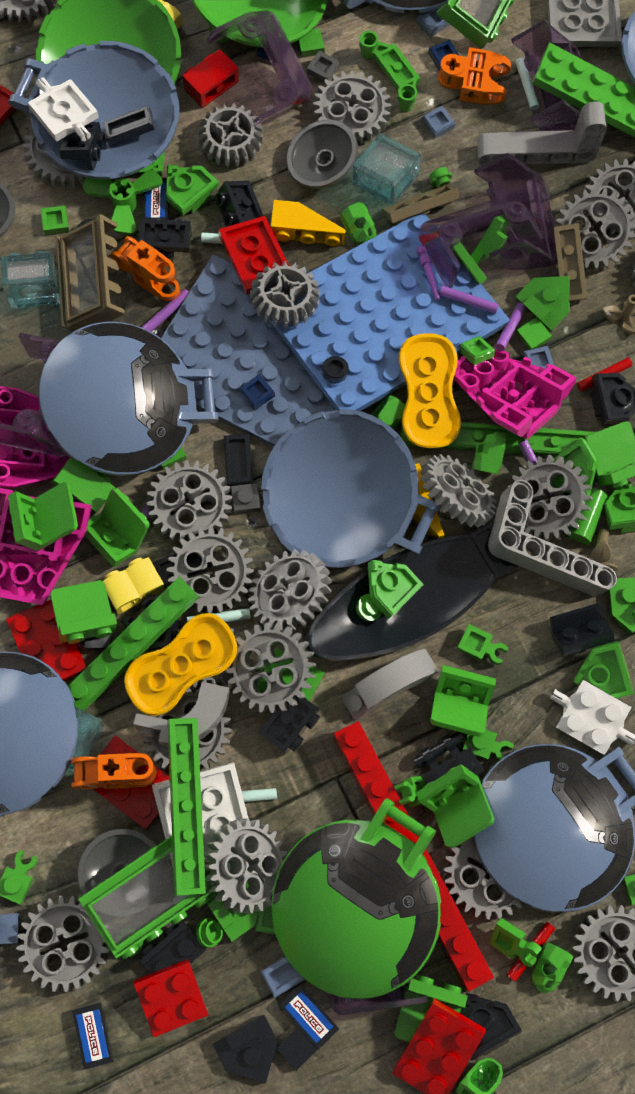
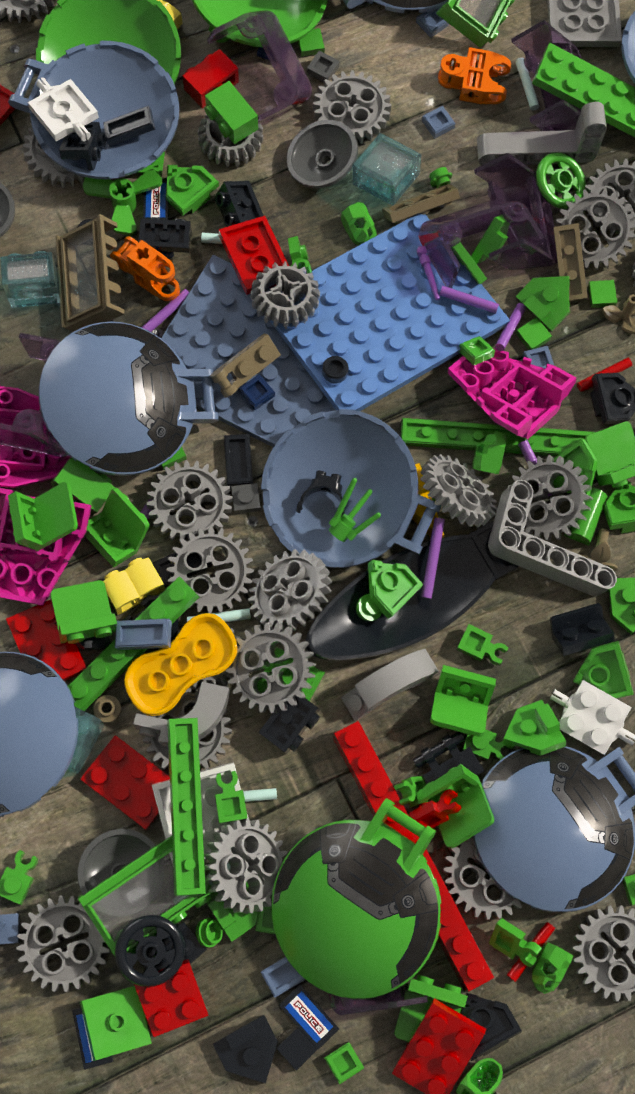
bright green tile [41,205,69,235] -> none
orange piece [71,753,157,790] -> none
yellow slope [271,200,346,246] -> none
bright green plate [359,31,420,112] -> none
bright green rock [372,395,406,430] -> none
yellow plate [399,333,461,448] -> none
dark blue tile [428,39,459,71] -> none
none -> bright green plate [80,986,152,1061]
none -> dark tan plate [93,695,121,723]
none -> sand blue tile [115,619,172,650]
none -> black plate [115,915,185,987]
none -> bright green brick [204,81,258,144]
none -> dark tan plate [210,333,281,398]
none -> bright green plate [215,771,247,823]
none -> bright green plate [288,236,312,274]
none -> black helmet [296,470,345,517]
none -> bright green tile [324,1042,364,1084]
none -> bright green plant [329,478,381,542]
none -> red plate [409,789,461,828]
none -> medium lavender bar [421,518,445,598]
none -> bright green plate [503,700,566,756]
none -> bright green plate [536,152,586,209]
none -> bright green tile [588,280,617,308]

